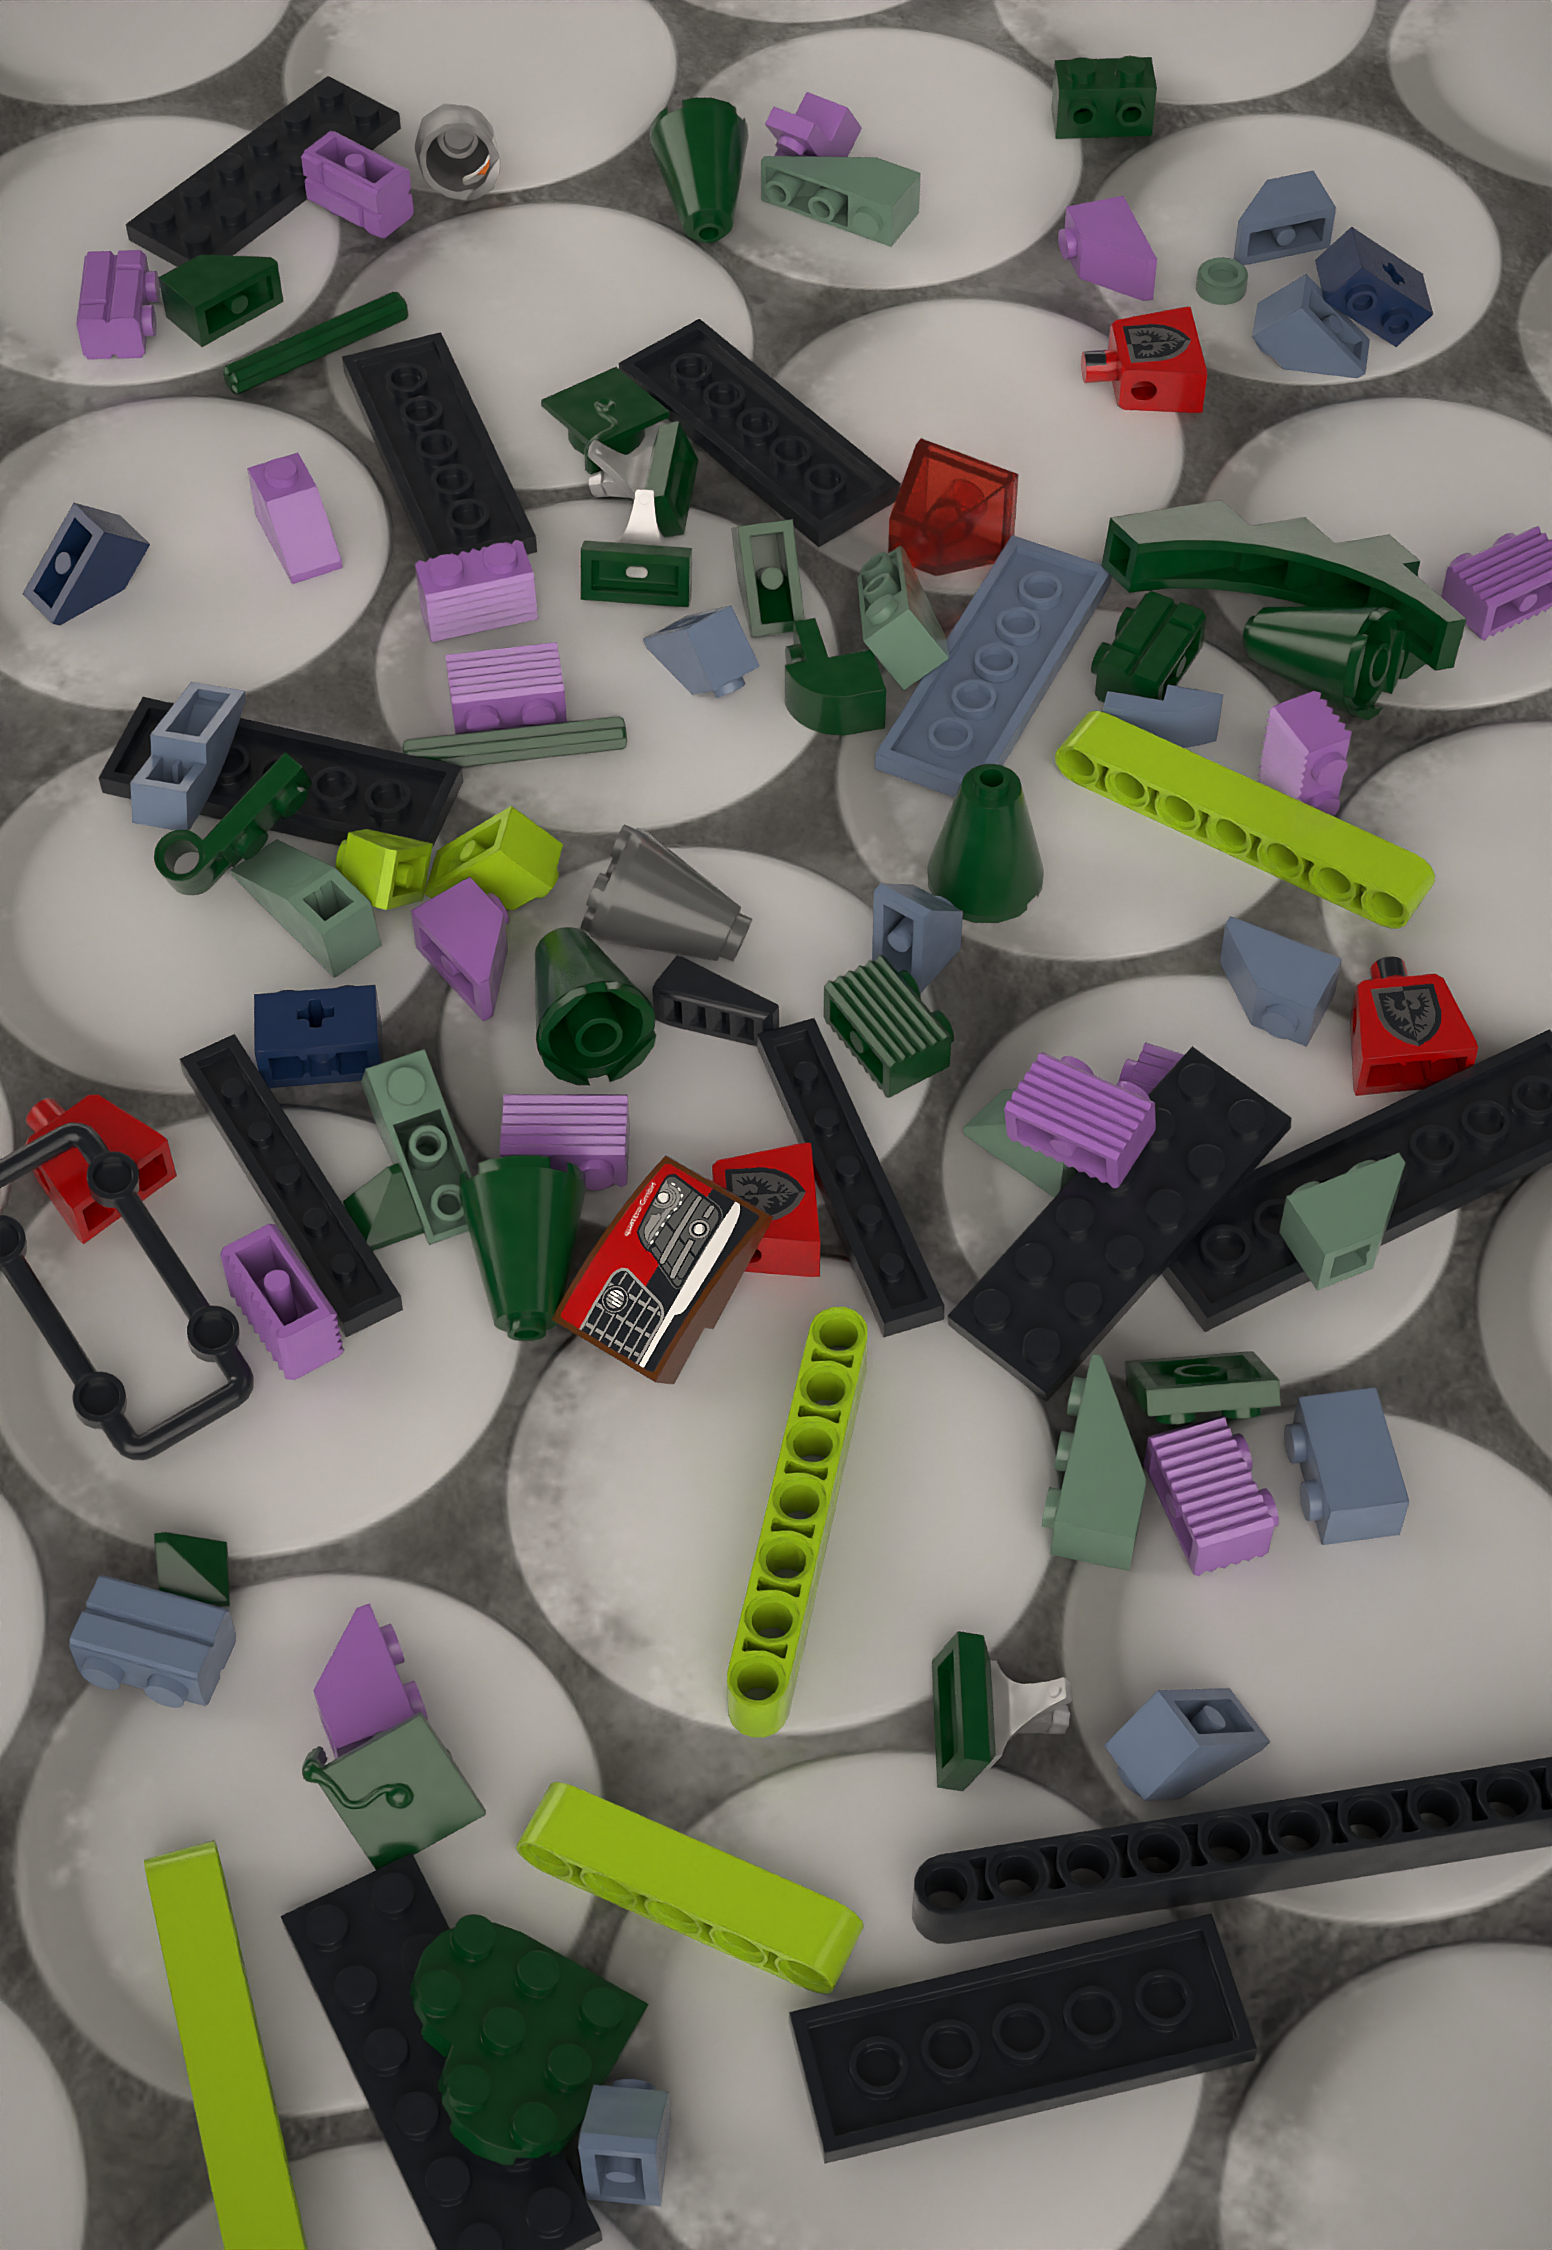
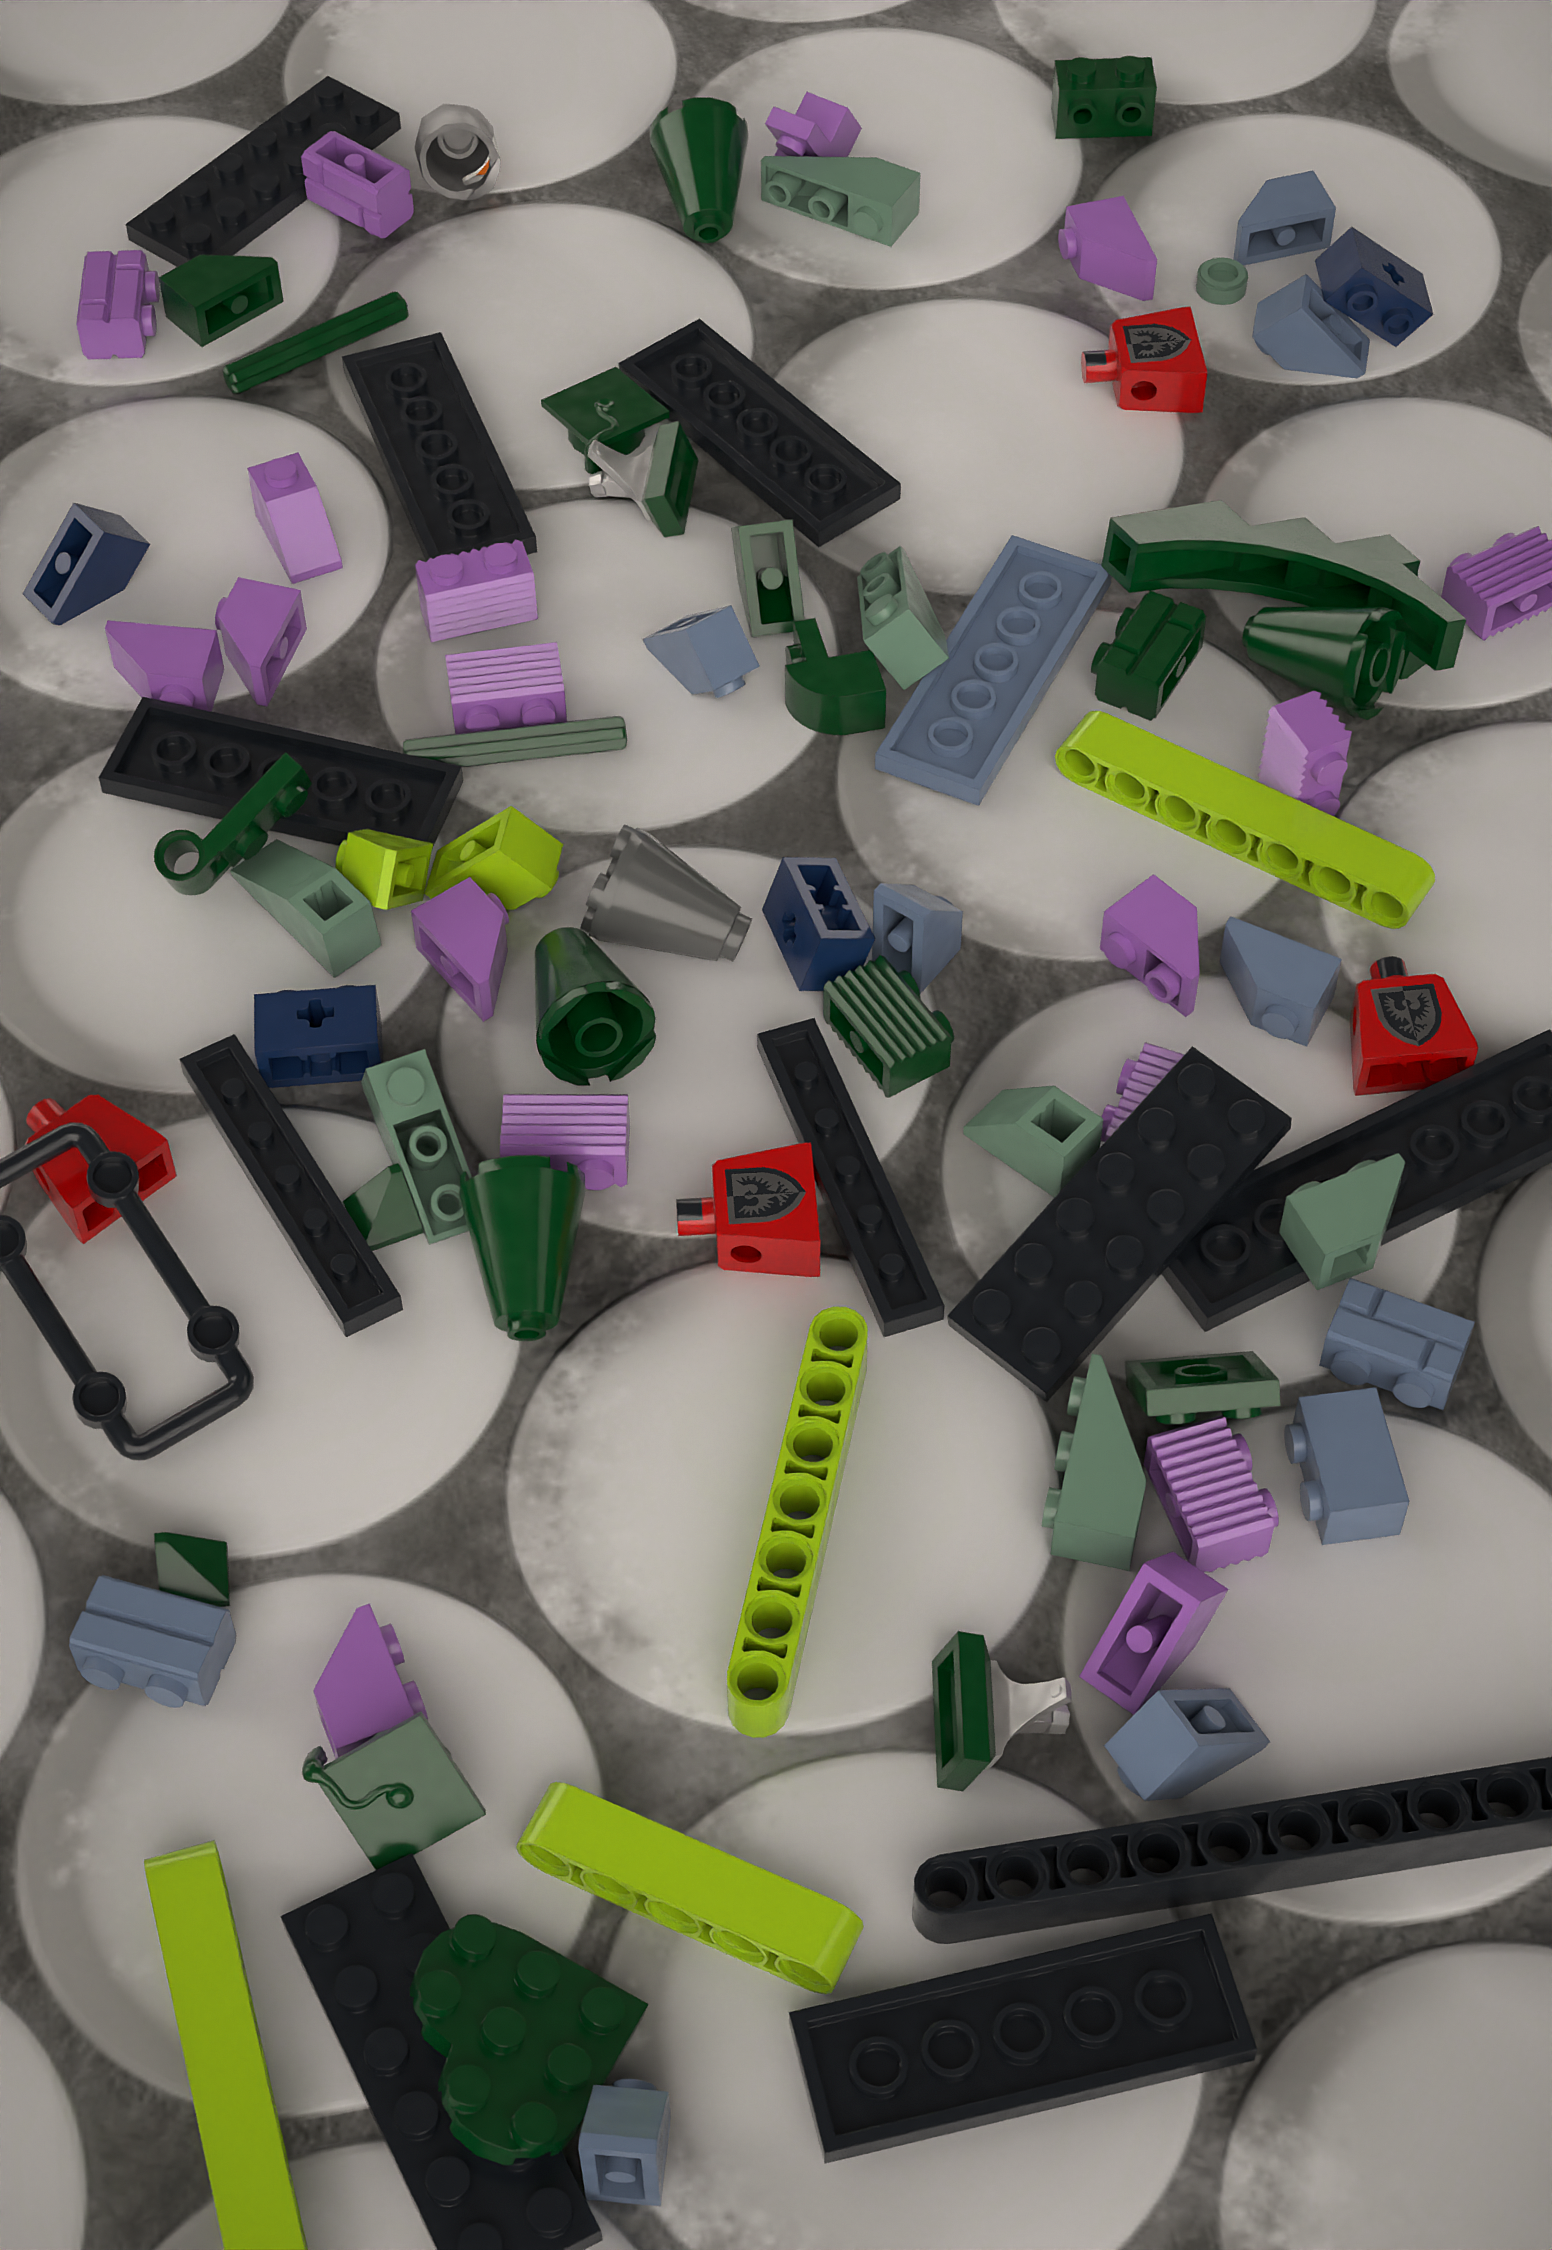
sand blue slope [130,682,246,831] -> none
medium lavender brick [220,1224,344,1380] -> none
slope [551,1155,774,1384] -> none
dark green piece [581,489,692,607] -> none
black slope [652,955,779,1047] -> none
clear red slope [888,438,1019,576] -> none
dark green cone [927,764,1044,923] -> none
medium lavender brick [1004,1052,1156,1188] -> none
sand blue slope [1103,685,1224,748] -> none
none -> medium lavender slope [105,620,224,711]
none -> medium lavender slope [215,577,307,706]
none -> dark blue brick [762,857,875,991]
none -> medium lavender slope [1079,1551,1229,1715]
none -> medium lavender slope [1100,874,1200,1017]
none -> sand blue brick [1319,1278,1475,1410]

